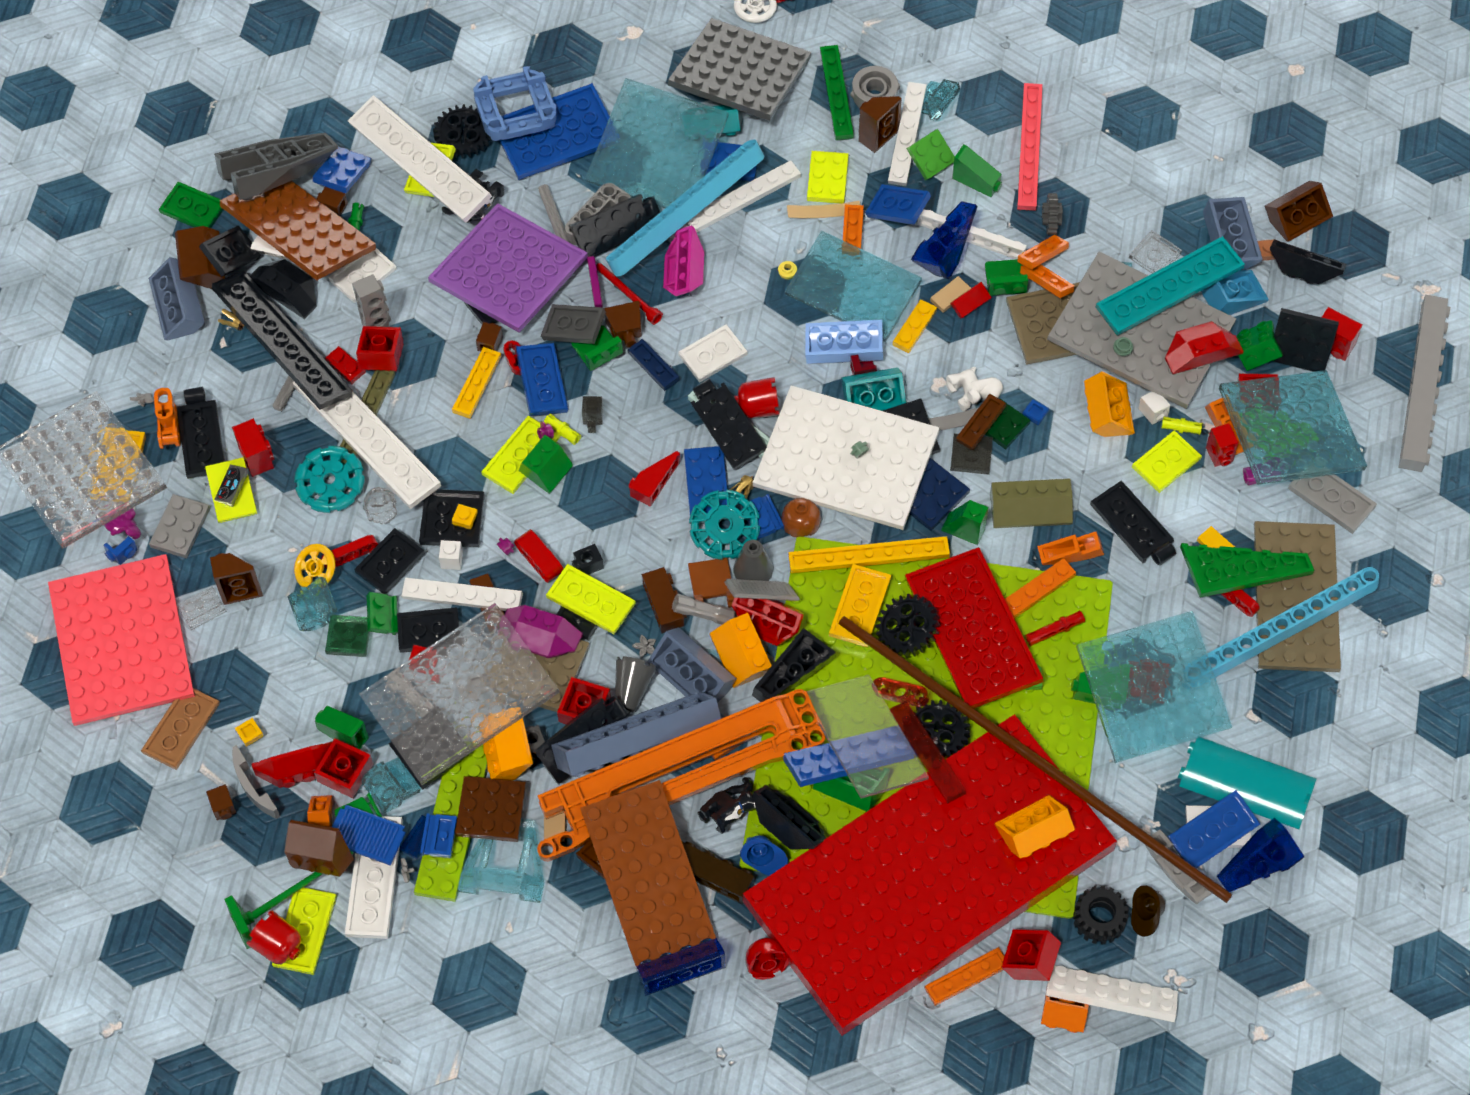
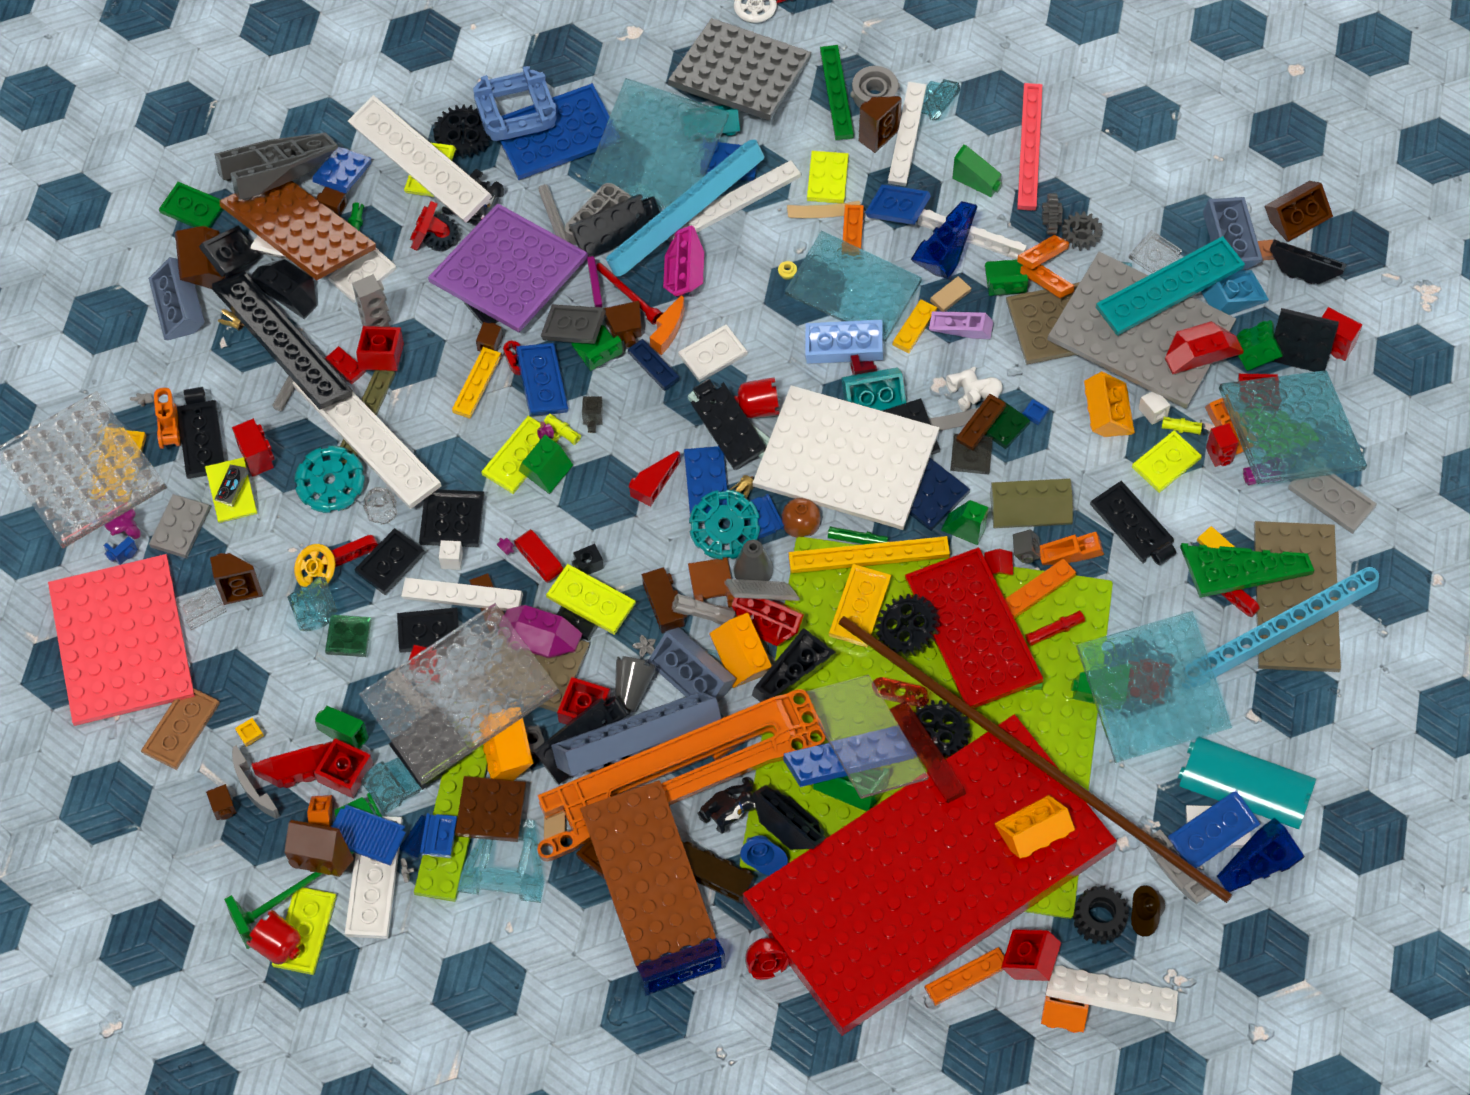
green plate [366,592,398,635] -> none
yellow plate [451,504,478,530] -> none
sand green plate [850,441,869,458] -> none
bright green plate [906,129,955,180] -> none
red tile [950,282,992,319] -> none
sand green plate [1113,337,1133,356] -> none
light grey brick [1398,294,1451,472] -> none
none -> plate [410,201,458,251]
none -> orange slope [649,295,684,355]
none -> green pin [828,526,888,545]
none -> lavender slope [929,311,993,339]
none -> red panel [984,548,1013,576]
none -> dark grey brick [1013,529,1041,563]
none -> dark grey gear [1061,211,1103,250]

